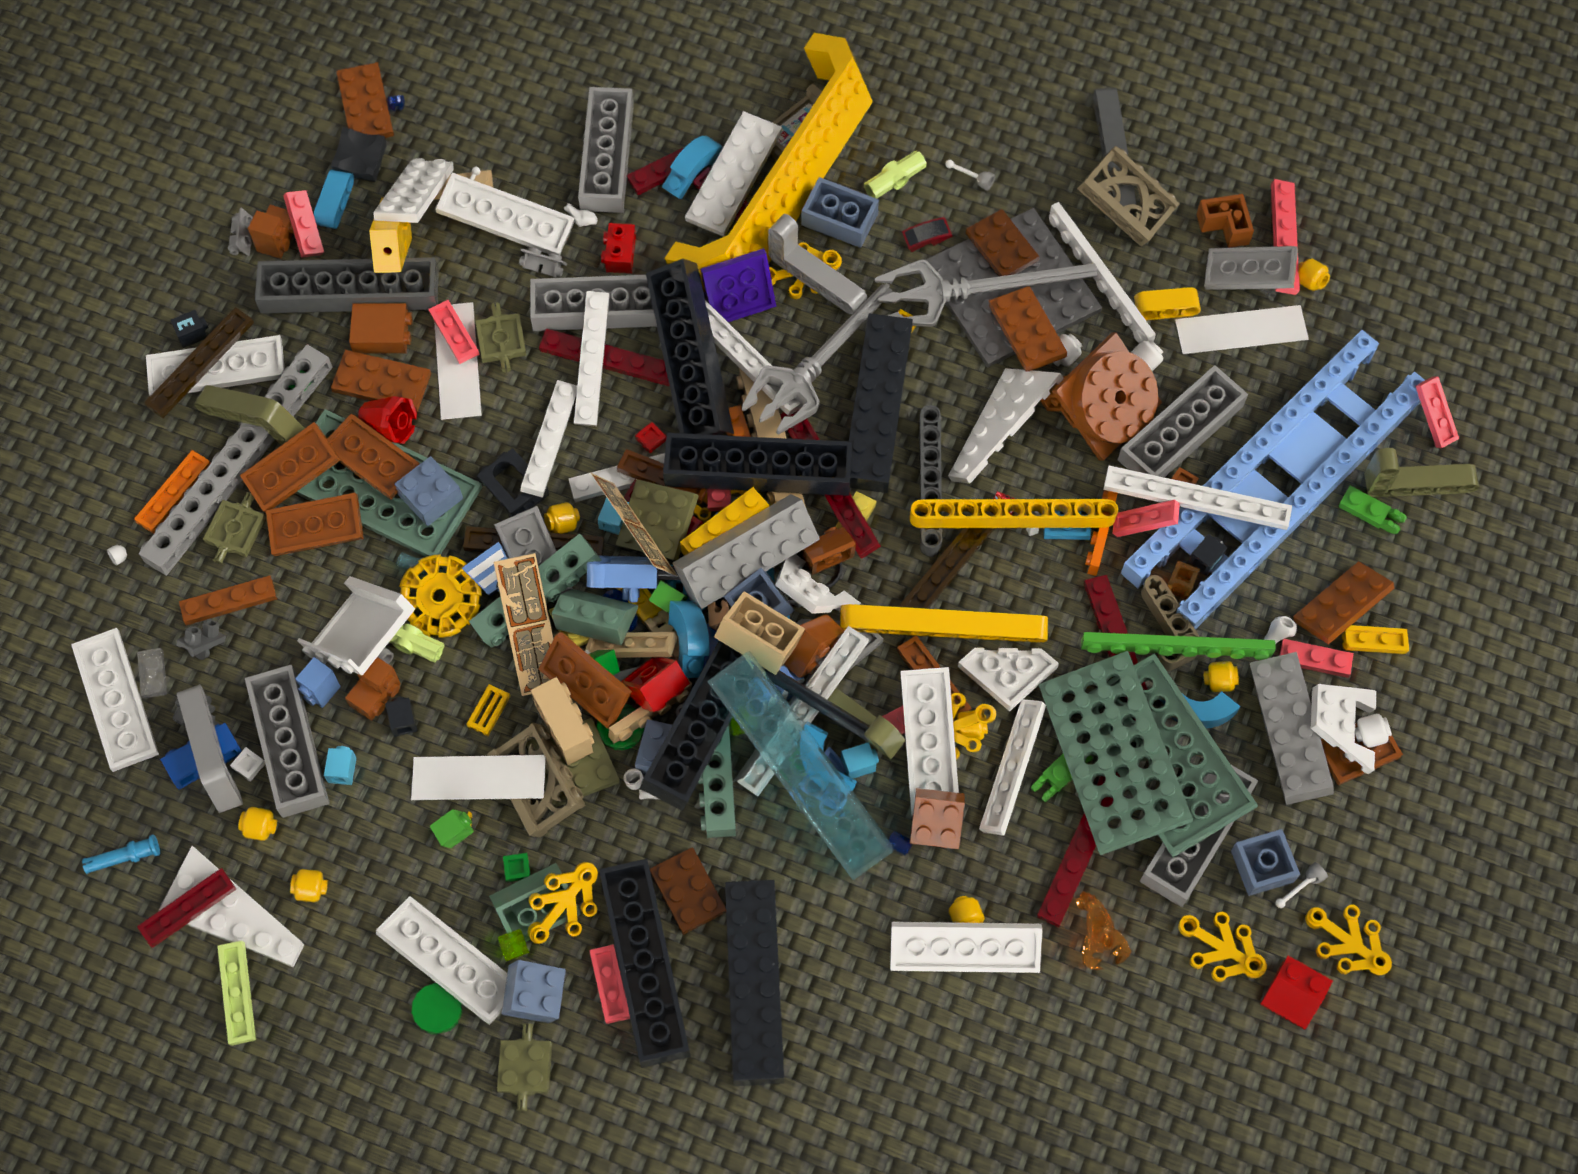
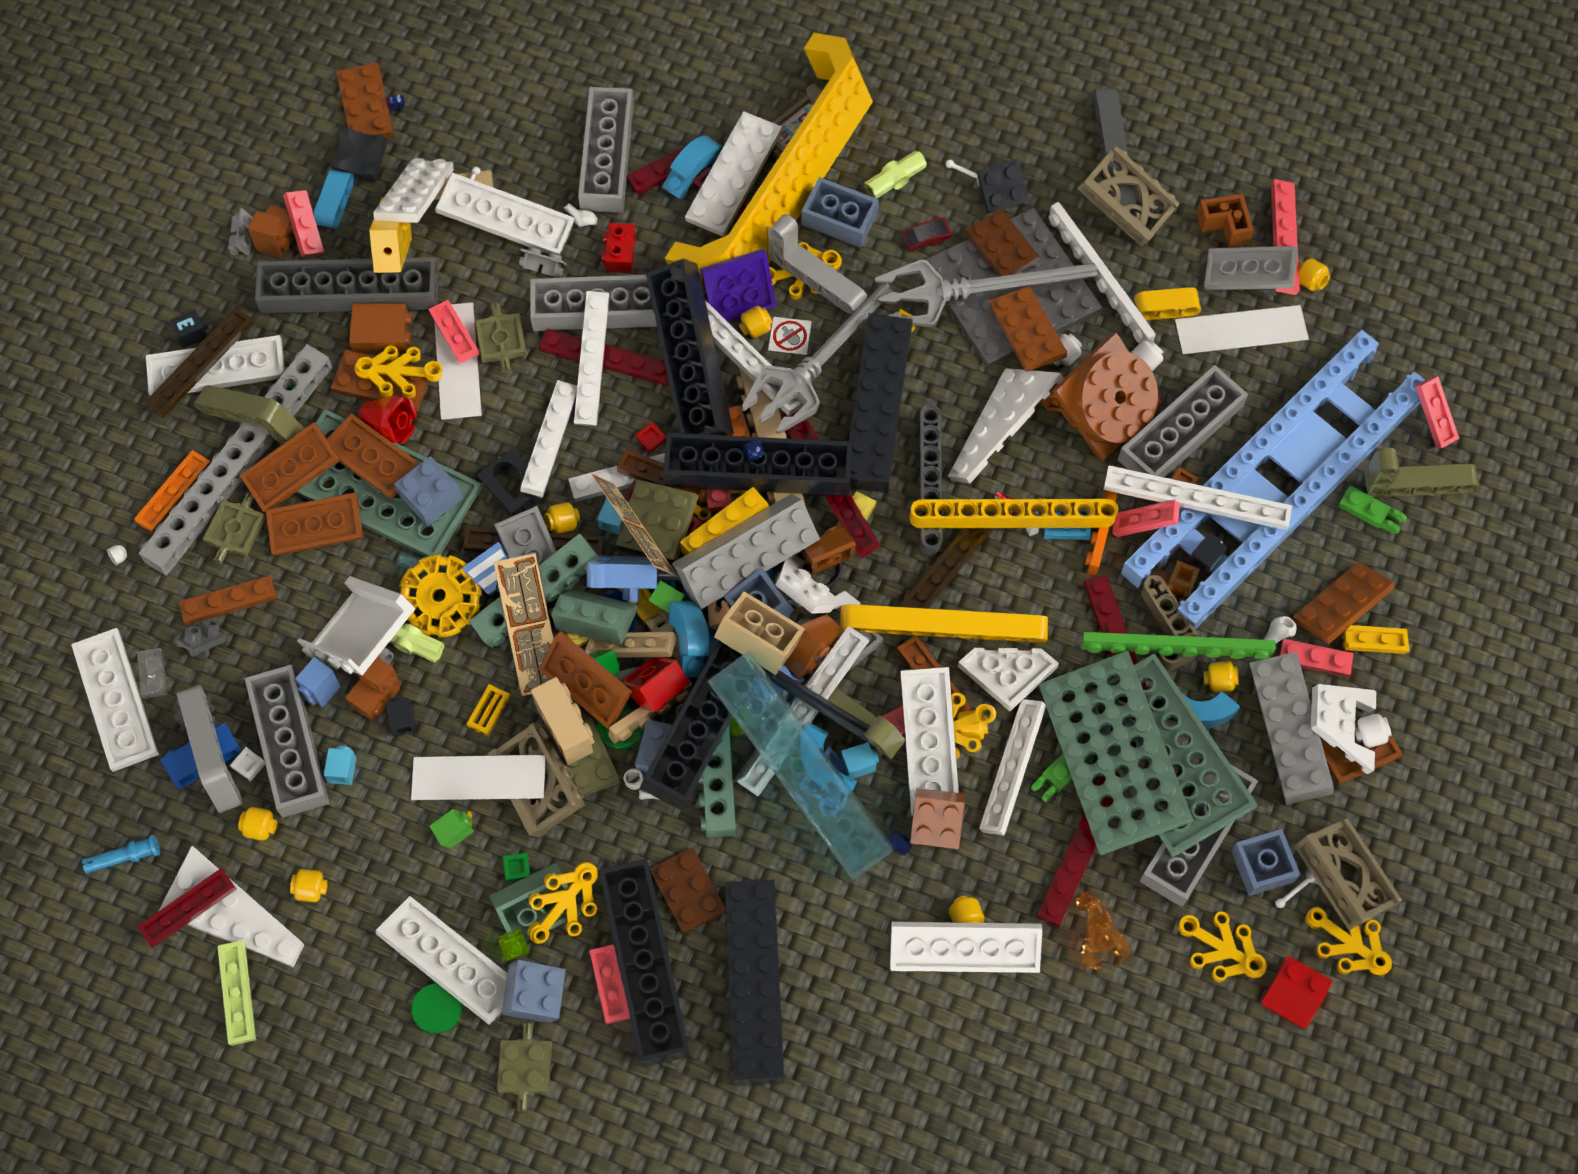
none -> yellow plant [354,346,443,399]
none -> yellow head [739,306,773,339]
none -> clear blue hinge [743,440,763,460]
none -> sticker [768,317,811,355]
none -> black plate [976,159,1030,213]
none -> dark tan fence [1294,818,1402,930]

